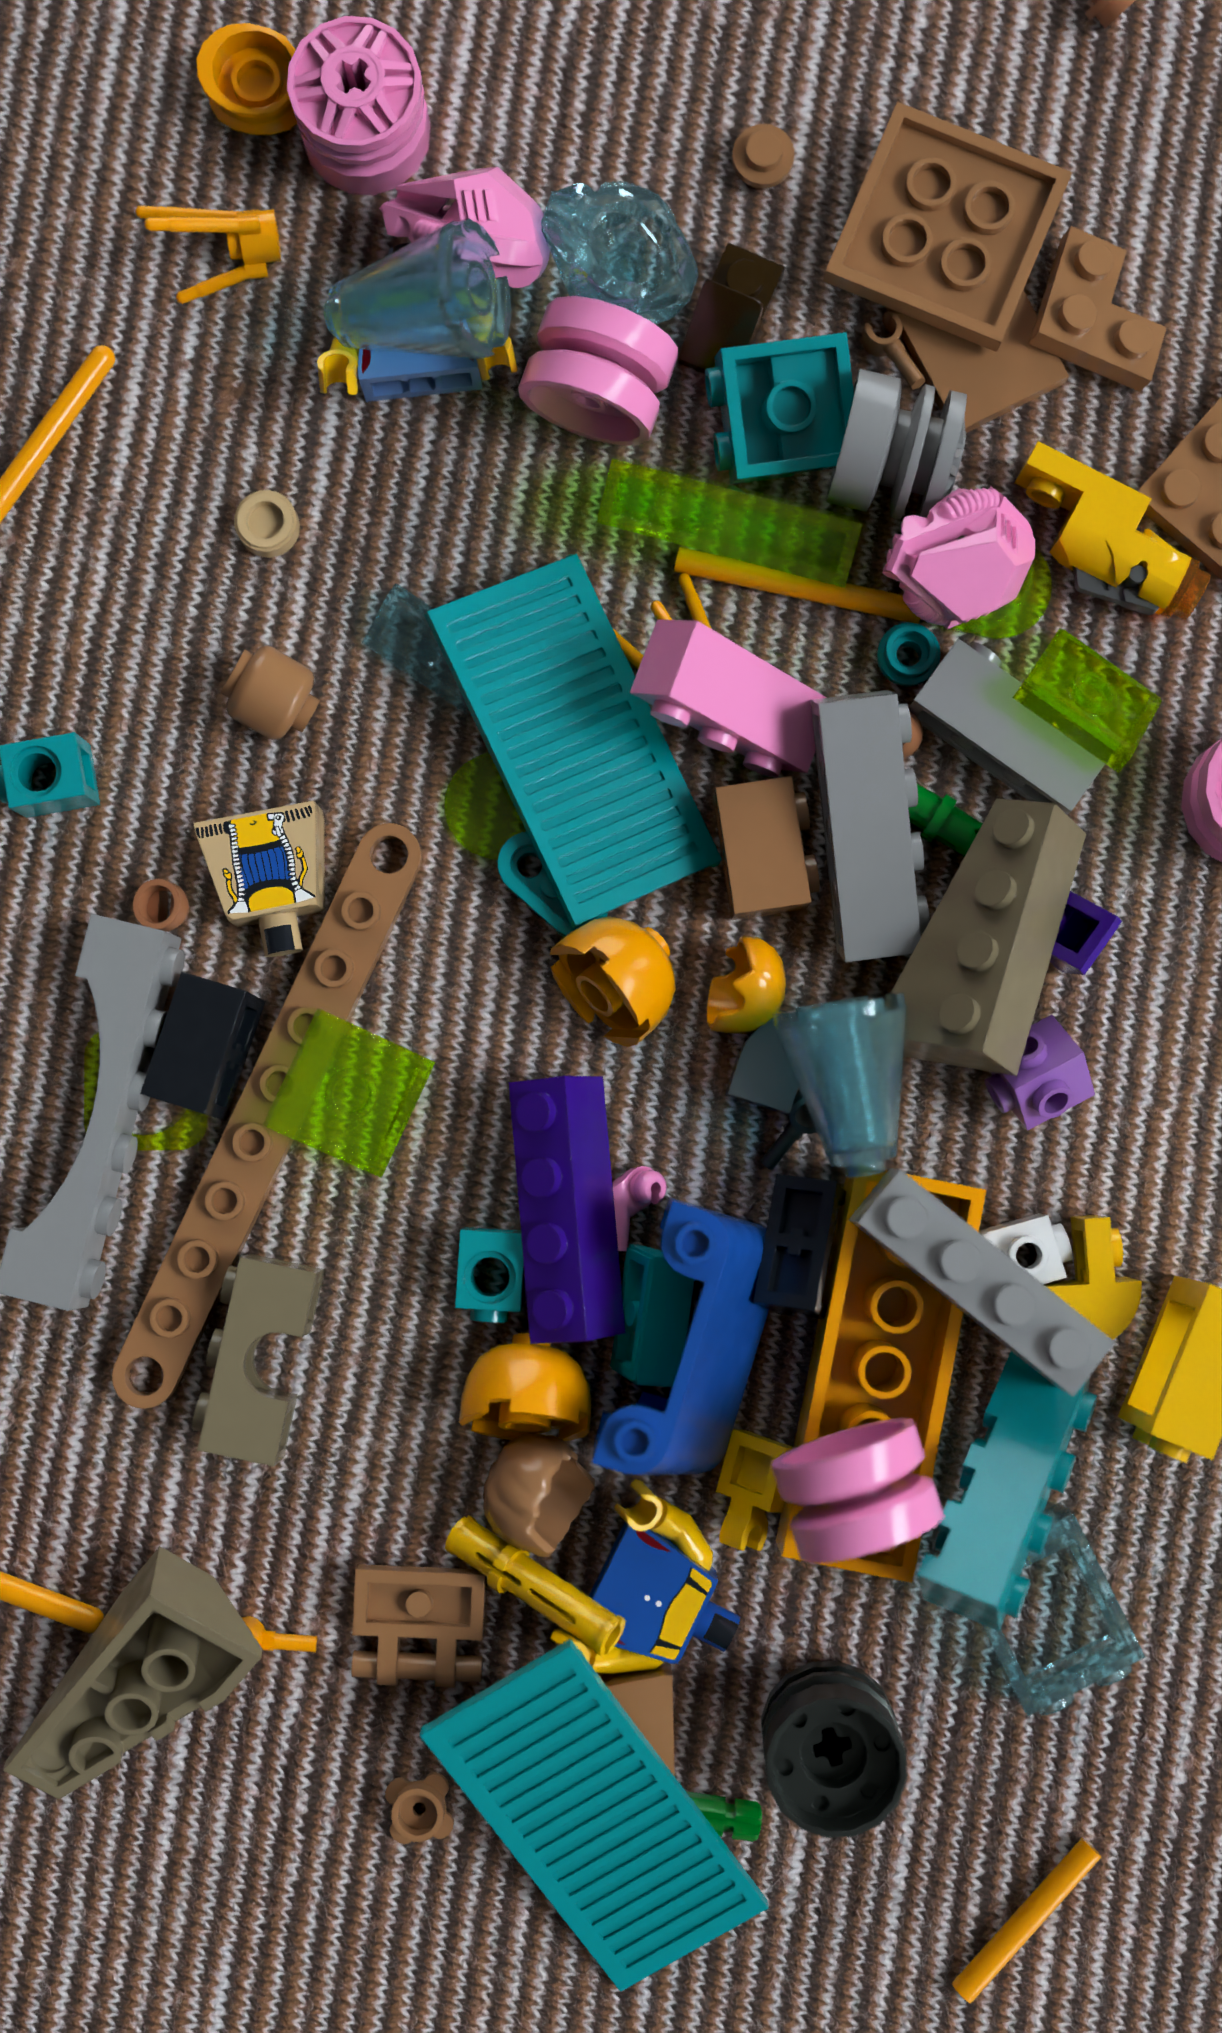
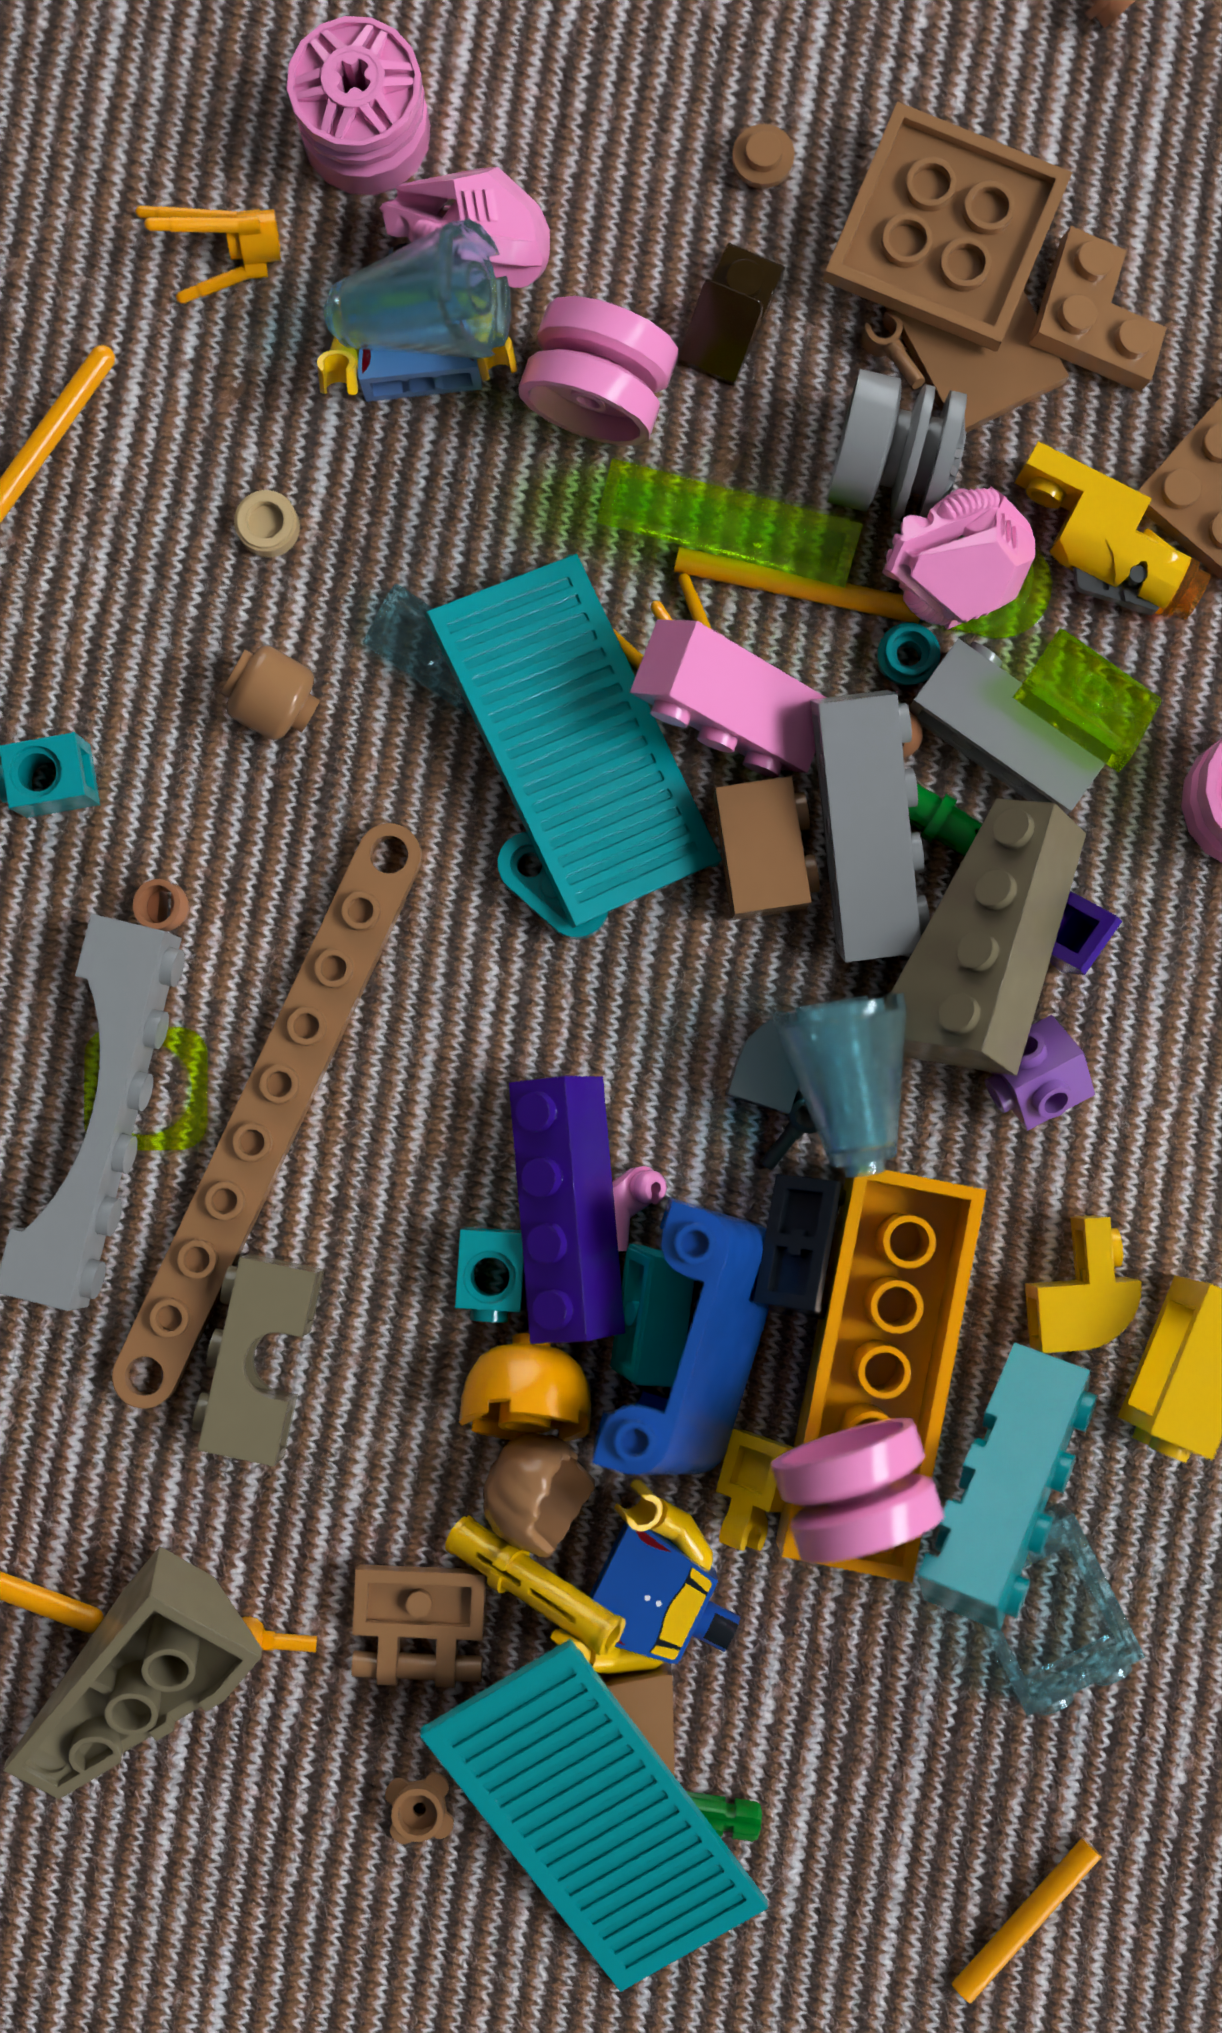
black hinge [140,971,266,1121] -> none
torso [194,801,325,957] -> none
light orange piece [196,23,297,135] -> none
clear neon green tile [263,1008,436,1178] -> none
clear neon green piece [444,753,527,860] -> none
clear light blue helmet [541,181,699,325] -> none
light orange cylinder [550,916,676,1047] -> none
teal plate [705,332,854,485] -> none
light orange hair [707,935,786,1034] -> none
pearl dark grey wheel [761,1661,907,1838] -> none
light grey brick [849,1168,1115,1396] -> none
white brick [979,1213,1073,1284] -> none

